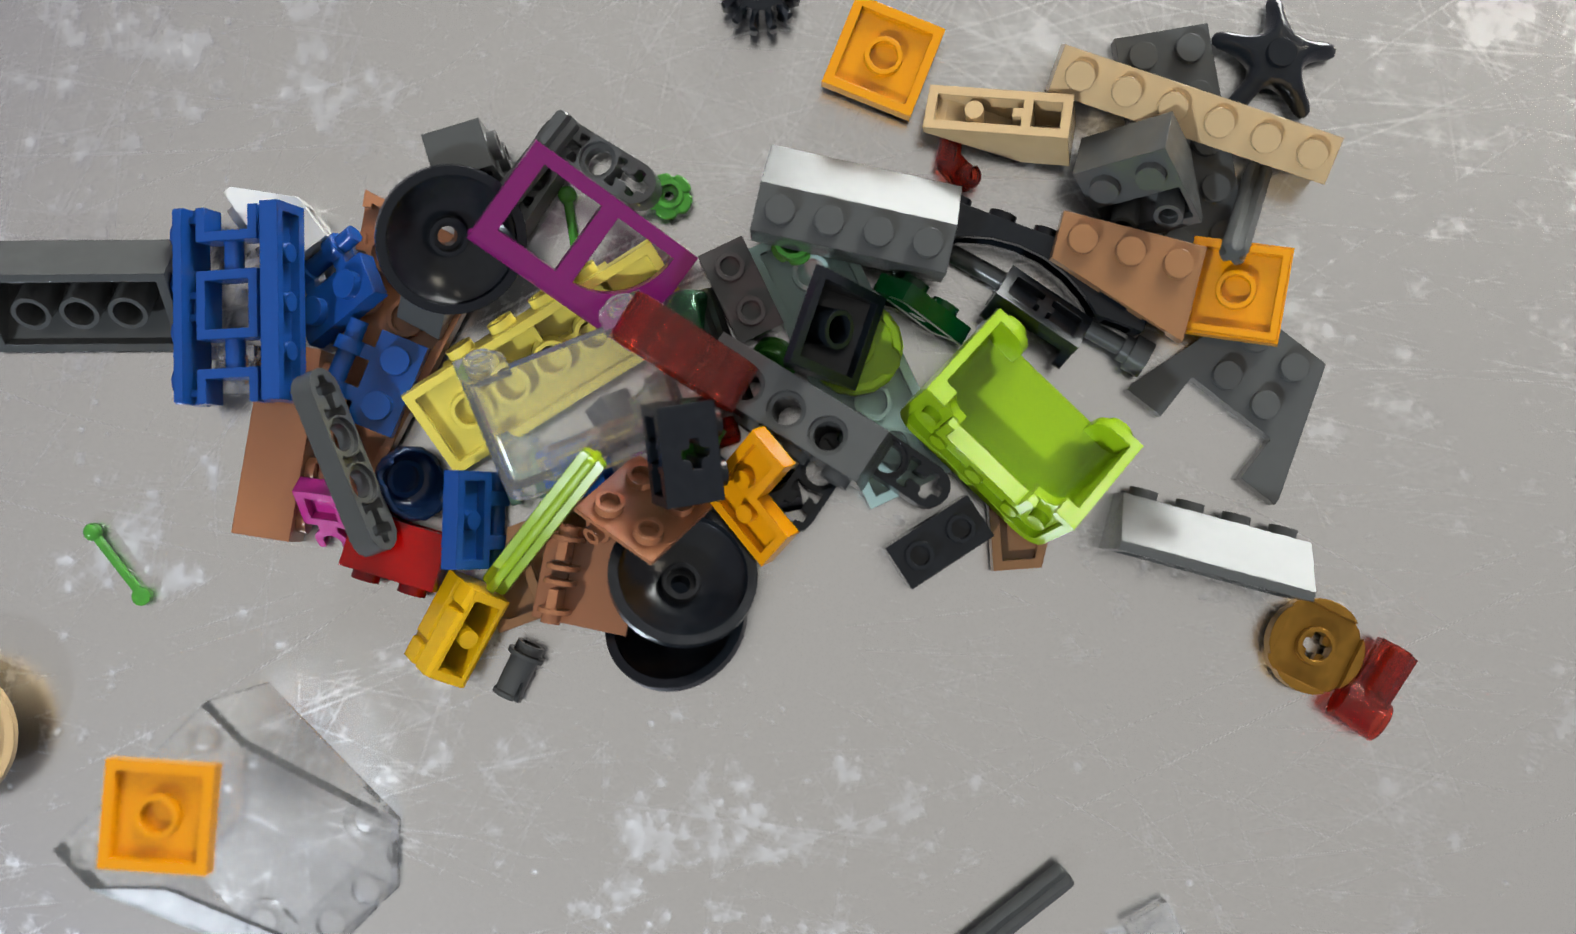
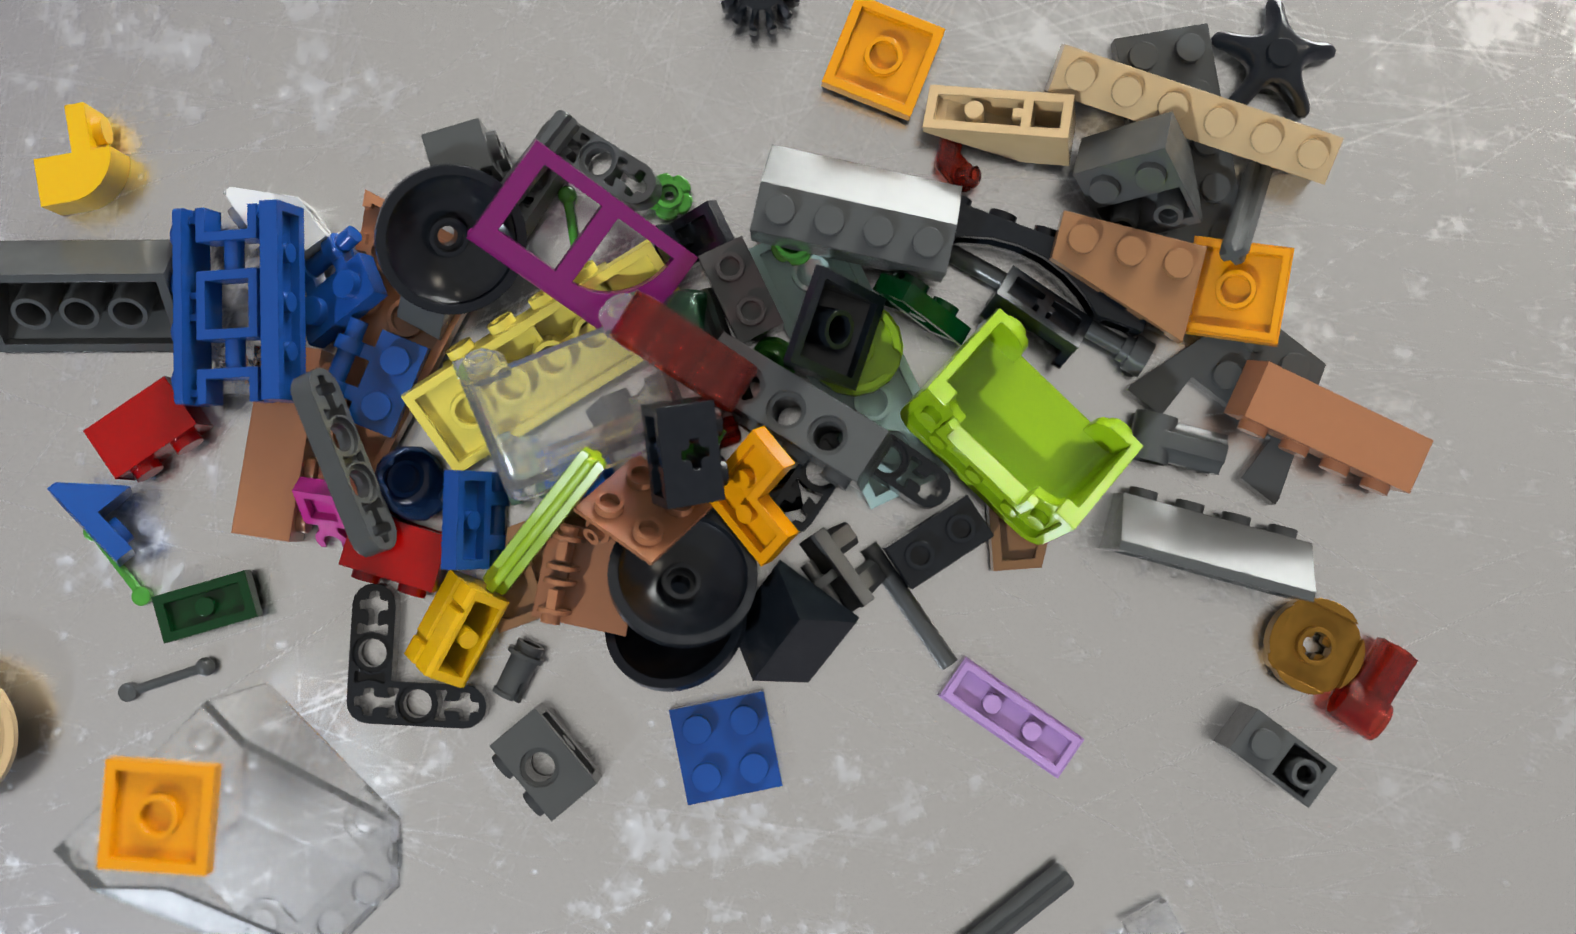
none -> yellow brick [33,102,130,216]
none -> blue slope [47,482,135,567]
none -> red brick [83,376,214,482]
none -> dark grey hinge [118,657,215,702]
none -> dark green plate [151,570,264,644]
none -> black beam [346,582,491,729]
none -> dark grey brick [489,703,602,822]
none -> black bracket [654,200,735,269]
none -> blue plate [669,689,783,805]
none -> black slope [739,560,859,683]
none -> dark grey hips [799,522,885,612]
none -> dark grey bar [861,541,958,670]
none -> lavender tile [937,656,1085,779]
none -> dark grey piece [1131,409,1229,475]
none -> dark grey slope [1213,702,1338,808]
none -> nougat brick [1224,360,1434,496]

